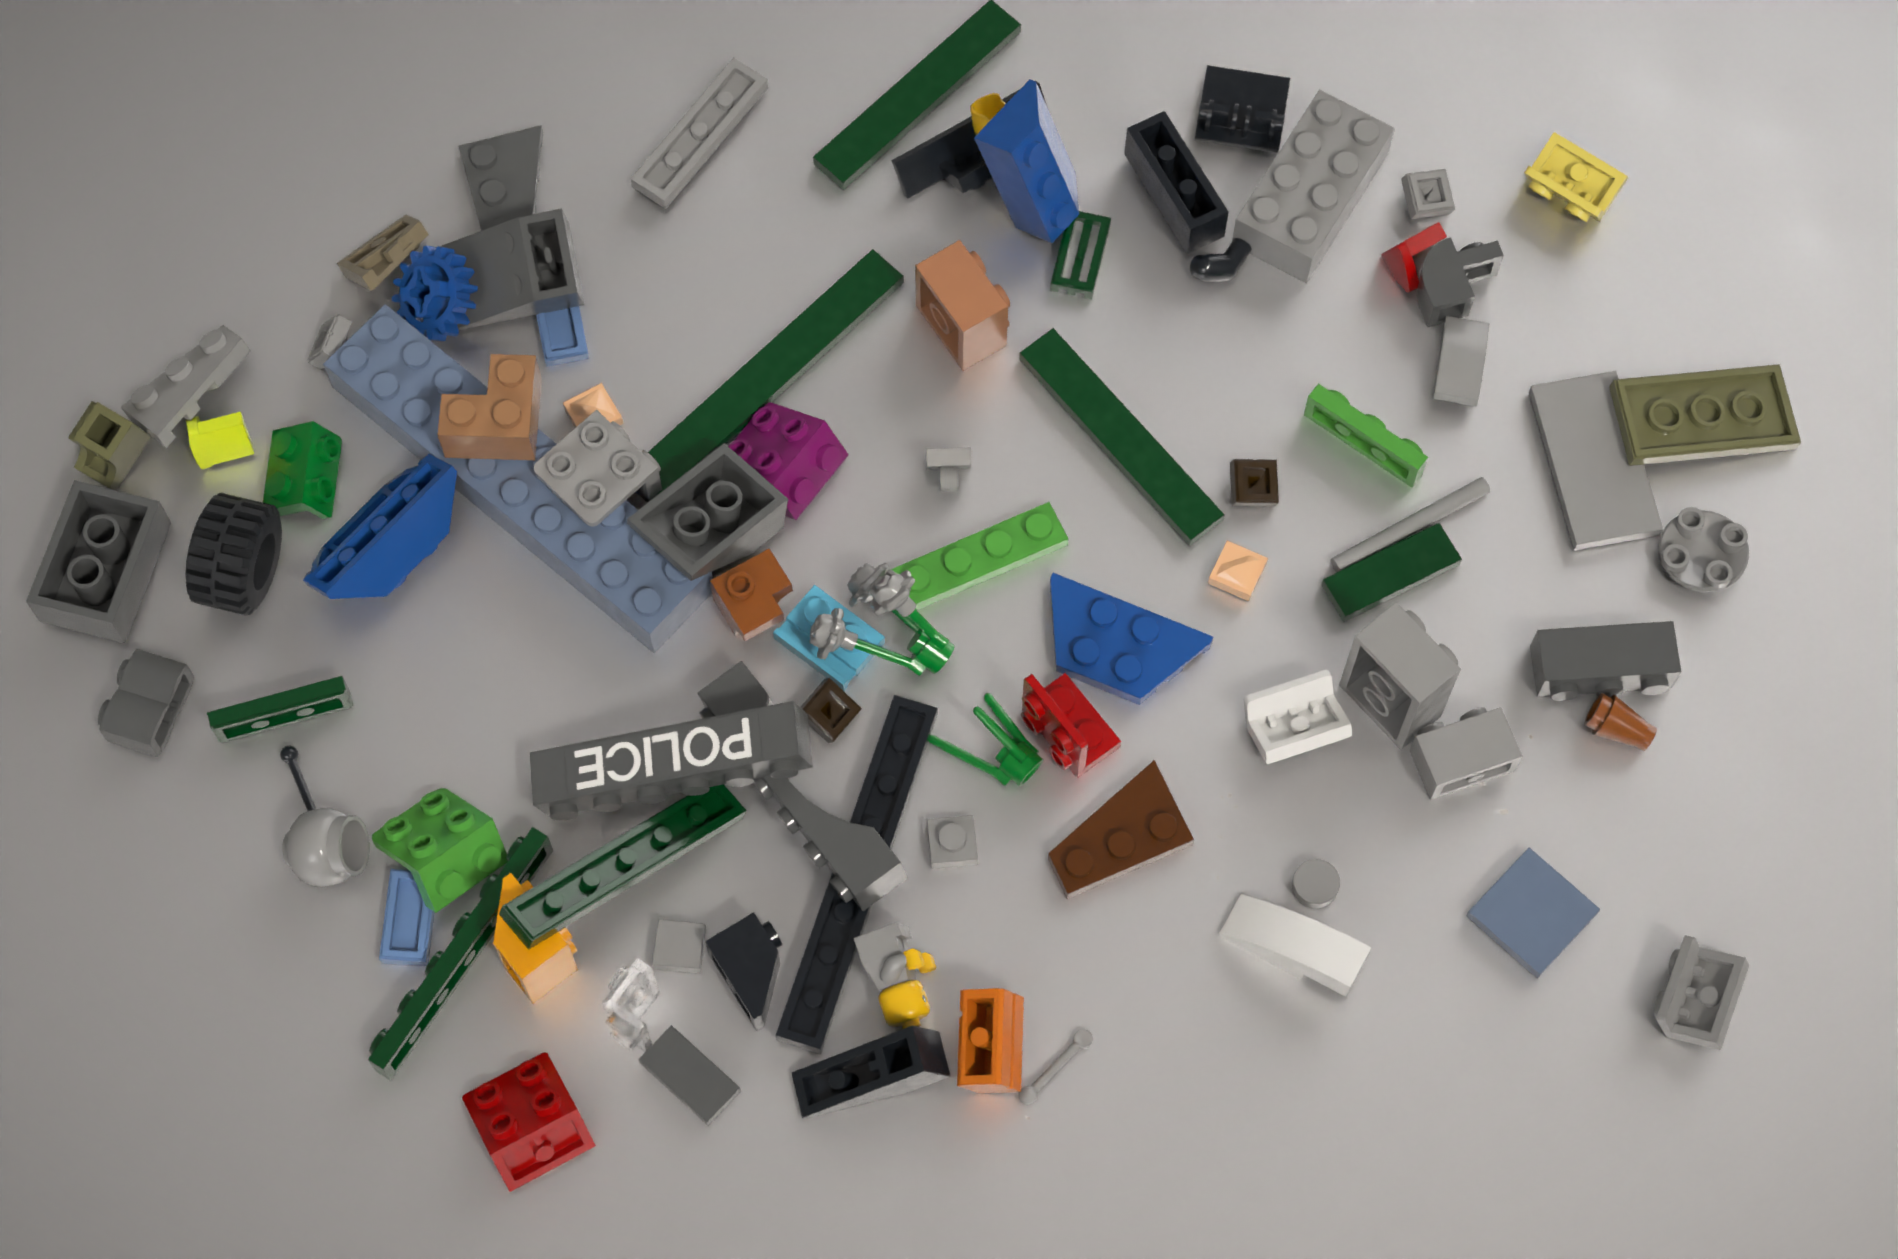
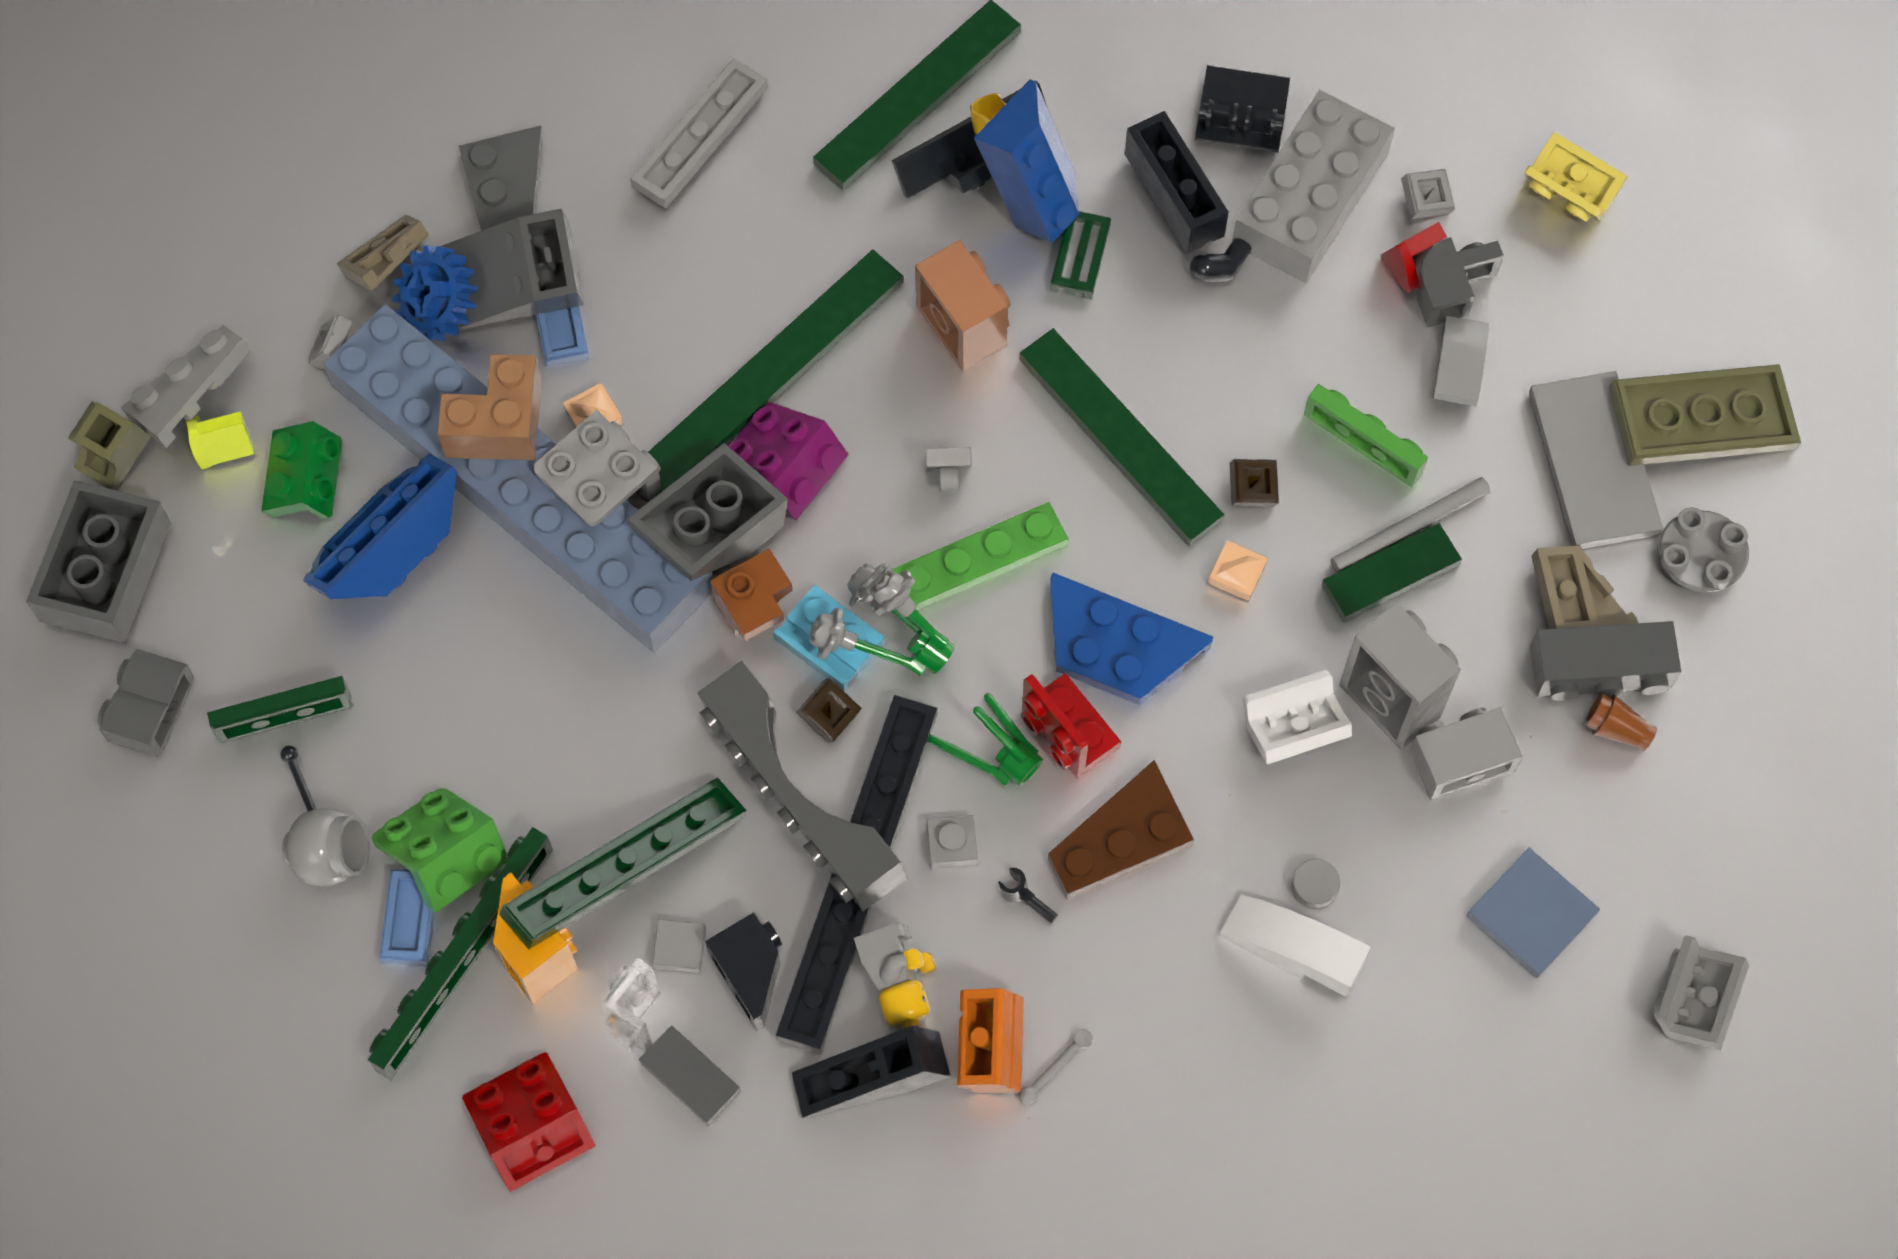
black tyre [185,493,282,616] -> none
dark grey brick [530,701,813,820] -> none
none -> black hand [998,868,1058,923]
none -> dark tan wing [1531,545,1638,629]

